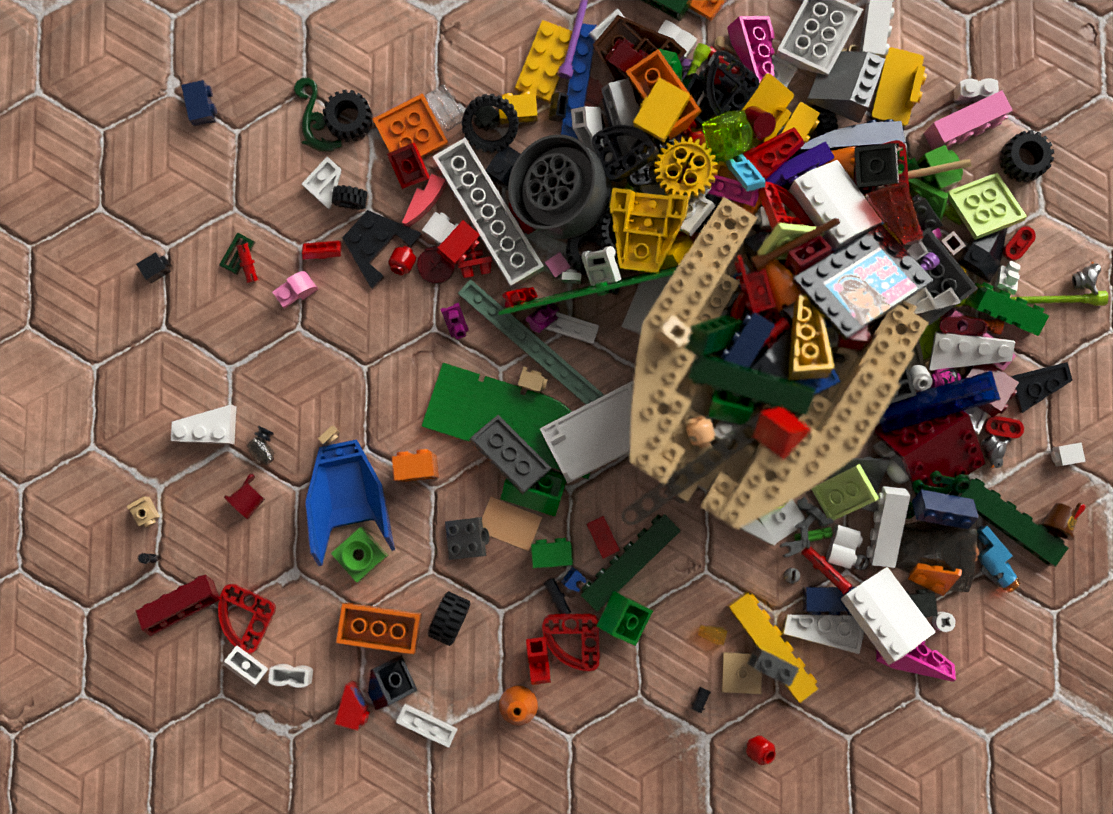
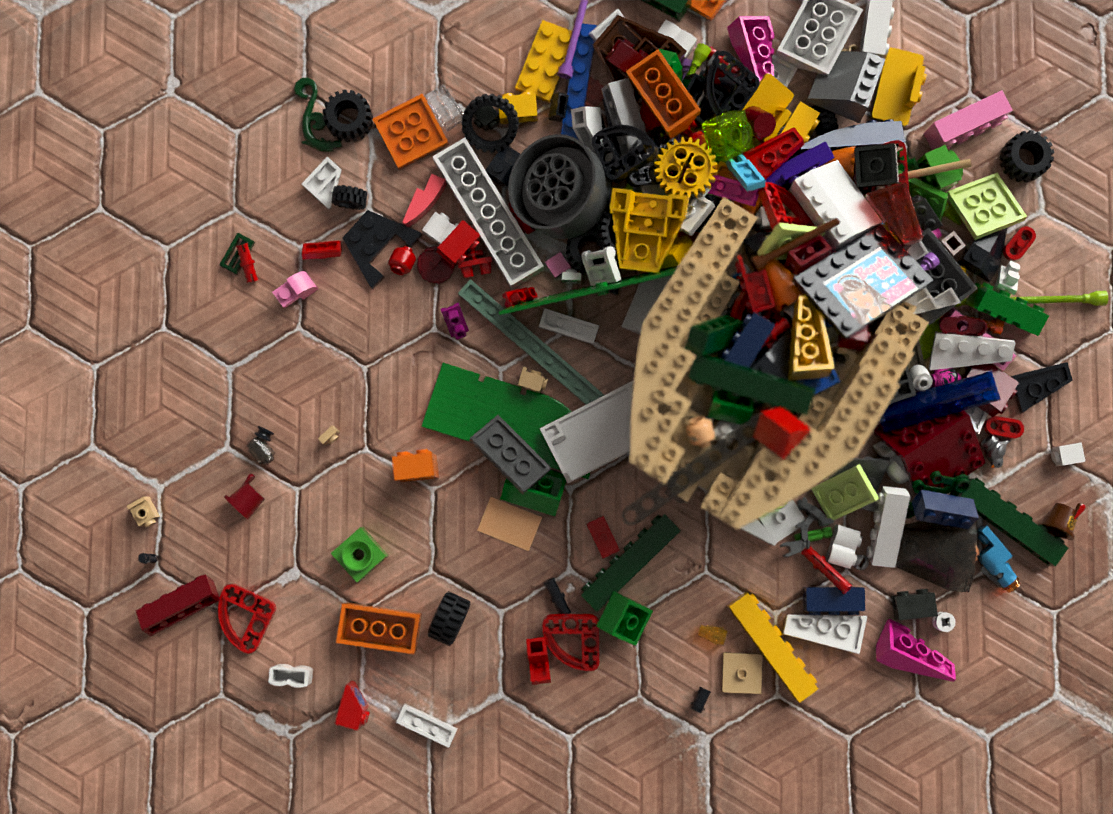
black brick [136,252,171,284] -> none
white wedge [171,405,236,445] -> none
dark blue brick [181,80,217,126] -> none
white brick [223,645,268,688] -> none
blue windscreen [305,439,395,567] -> none
black slope [368,655,417,710] -> none
red slope [387,142,430,189] -> none
dark grey plate [445,517,489,560] -> none
orange cone [499,686,538,725] -> none
magenta hips [525,303,559,333] -> none
green brick [531,538,572,568] -> none
blue tile [561,567,586,592] -> none
yellow container [633,77,690,142] -> none
tan brick [653,315,691,351] -> none
tan hand [714,36,737,55] -> none
red head [746,735,776,765] -> none
dark grey panel [747,646,799,686] -> none
light grey hinge [784,568,800,584] -> none
white slope [841,567,935,665] -> none
orange wing [908,563,962,596] -> none
white brick [954,79,999,104] -> none
flat silver animal [1072,262,1101,295] -> none

